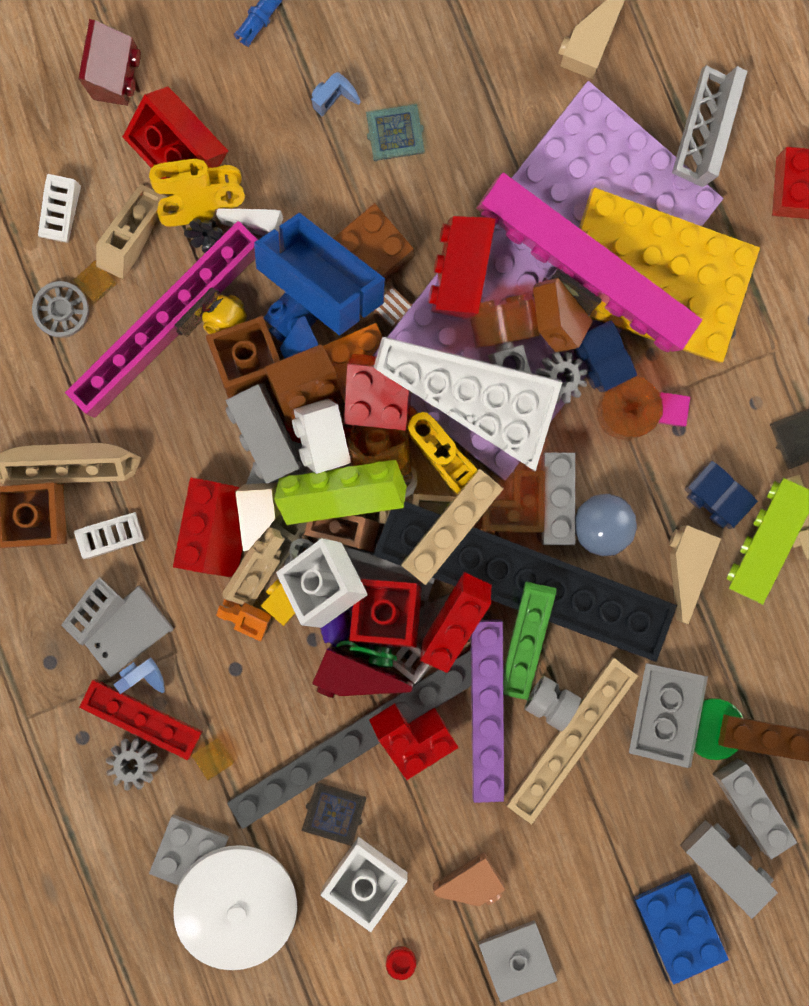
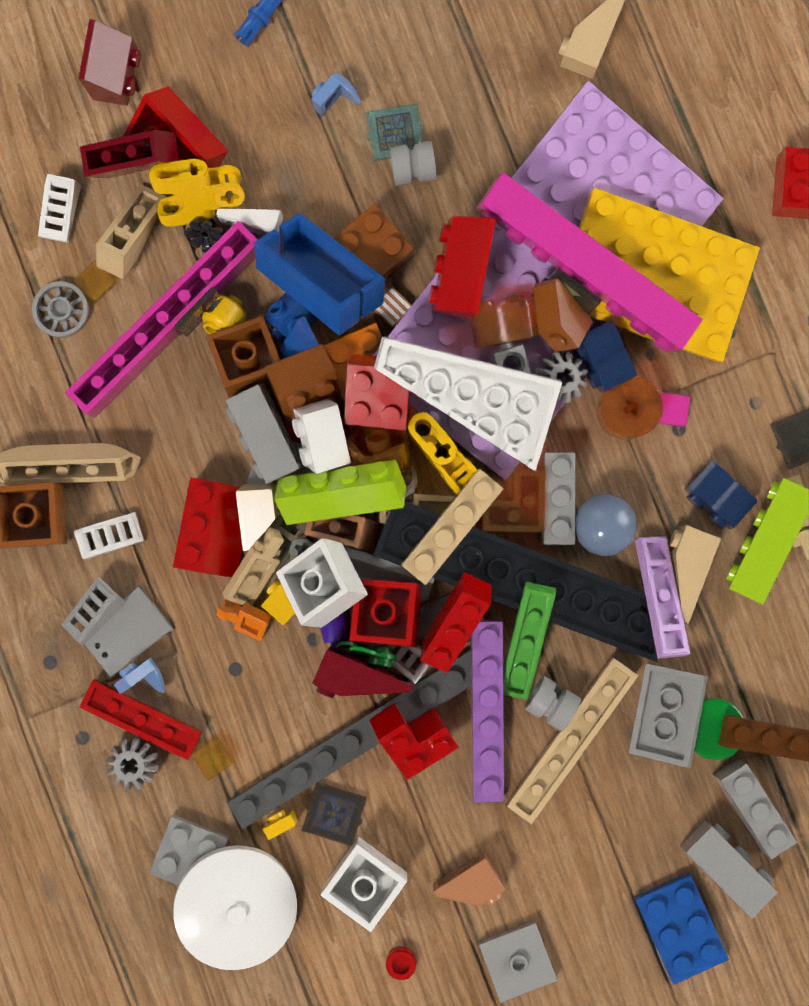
light grey fence [672,65,748,187] -> none
none -> dark red brick [80,130,179,178]
none -> yellow plate [263,809,298,840]
none -> light grey wheel [389,141,437,186]
none -> lavender plate [635,536,690,659]

